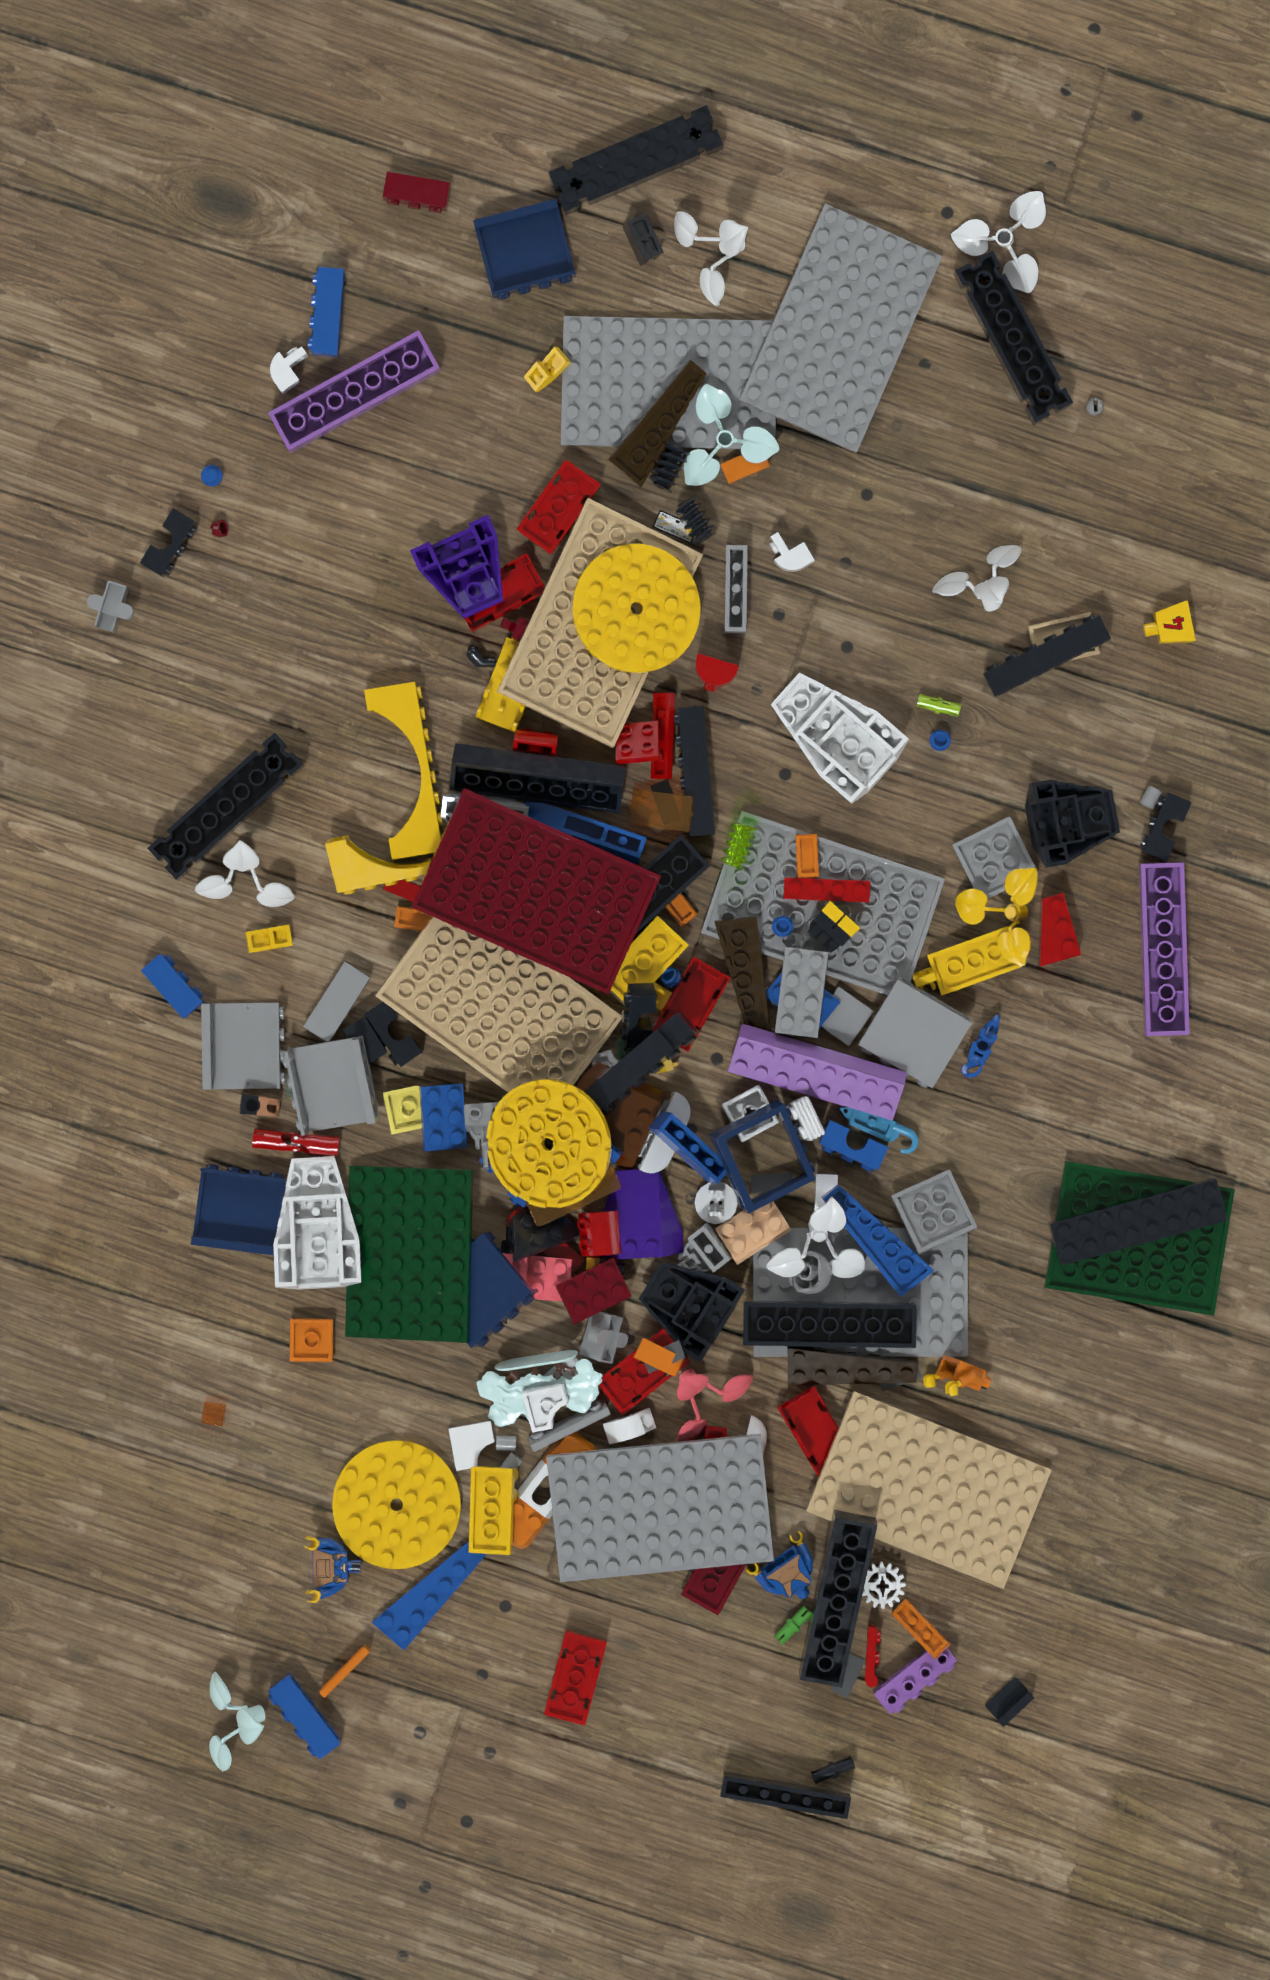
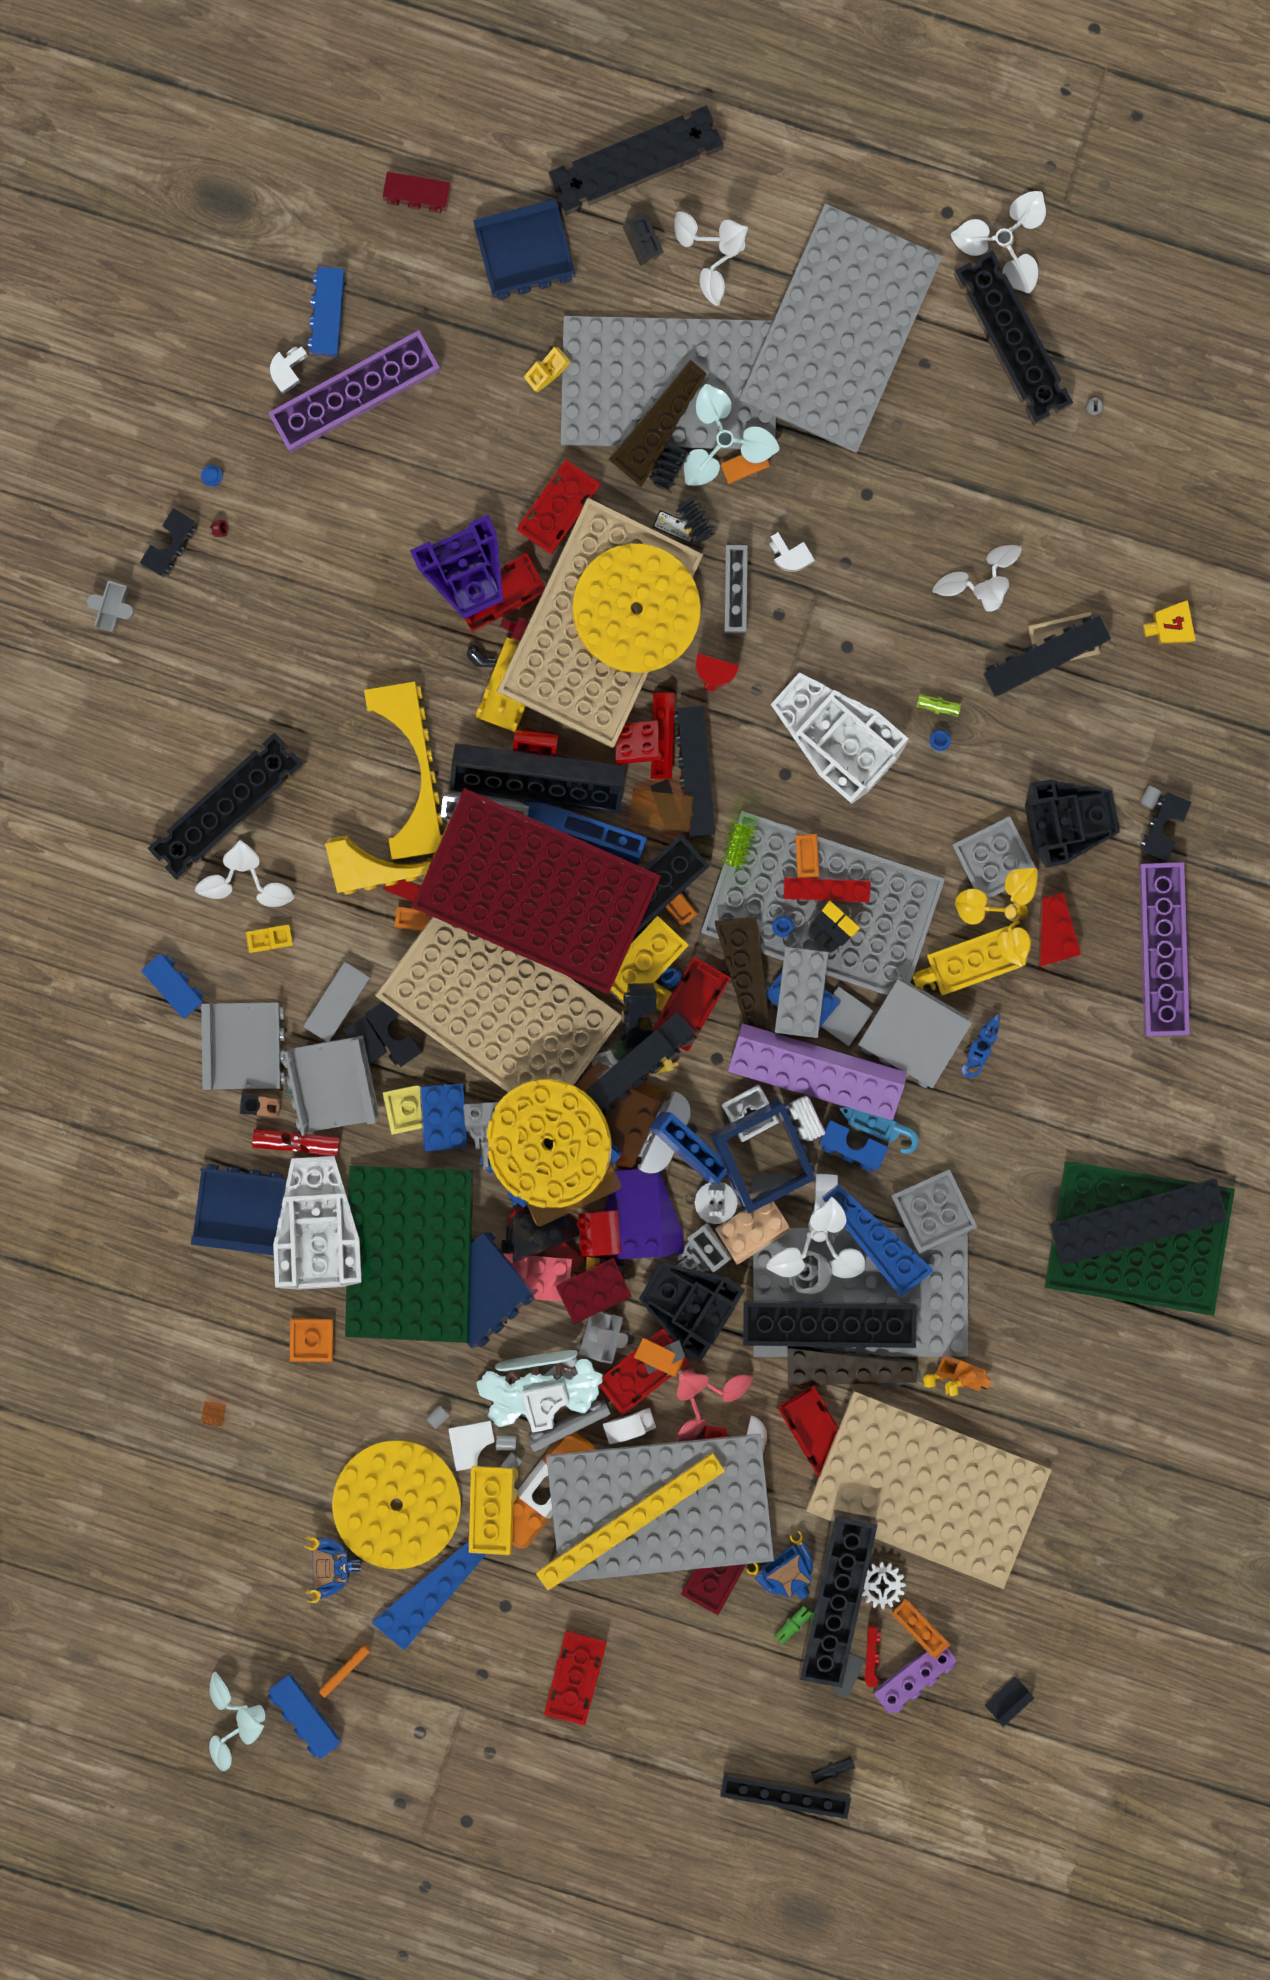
none -> light grey hinge [426,1405,450,1429]
none -> yellow plate [536,1452,725,1590]

